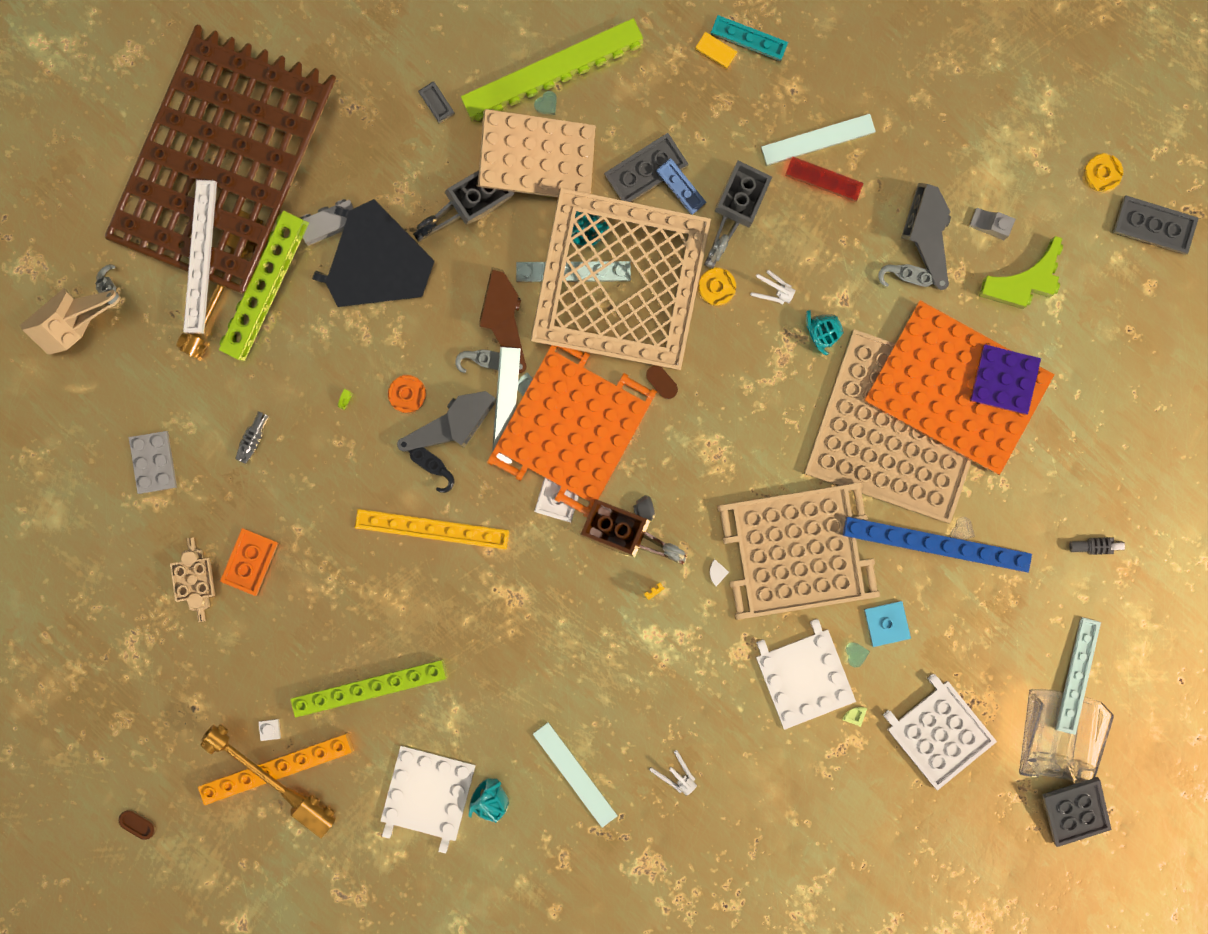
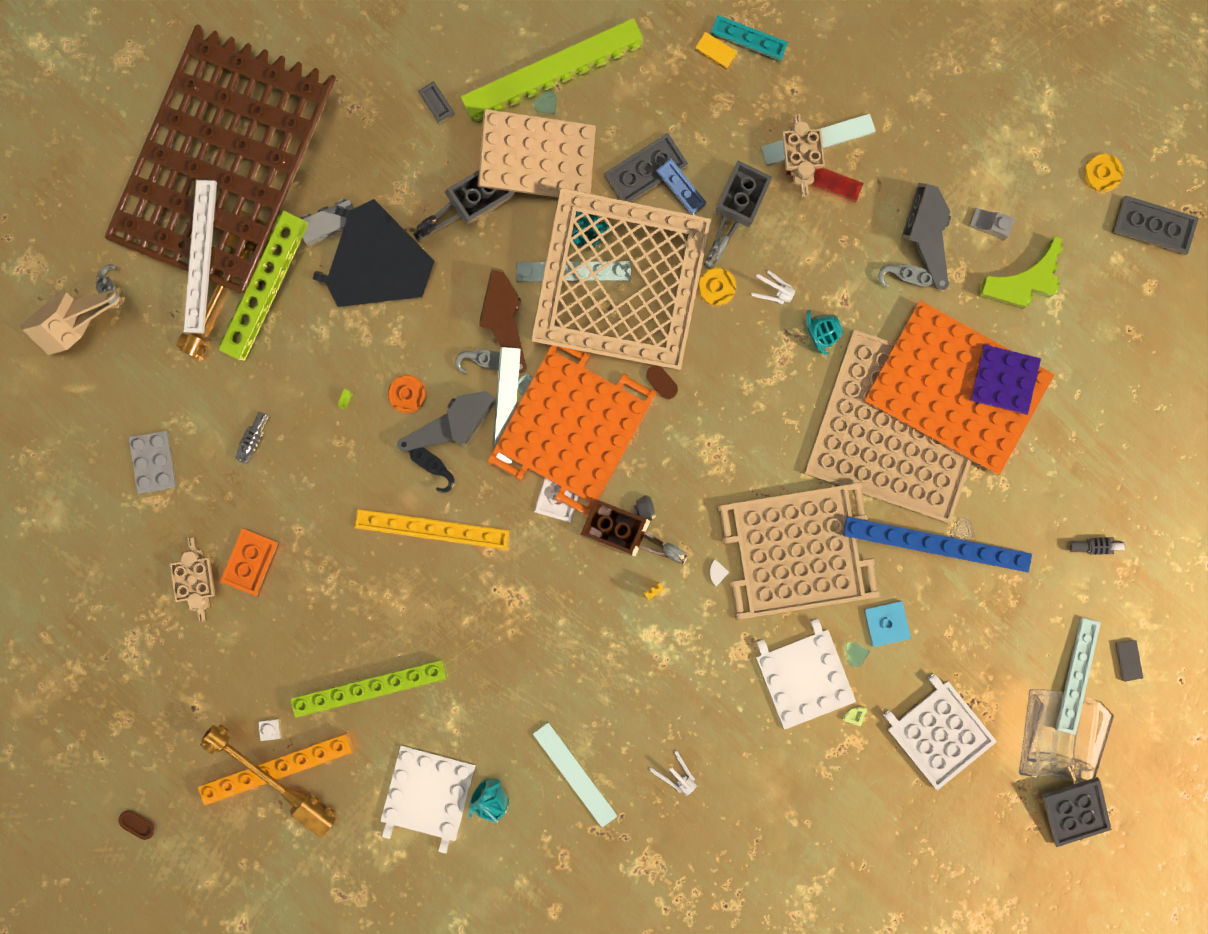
none -> tan piece [782,114,825,197]
none -> dark grey tile [1116,640,1144,682]

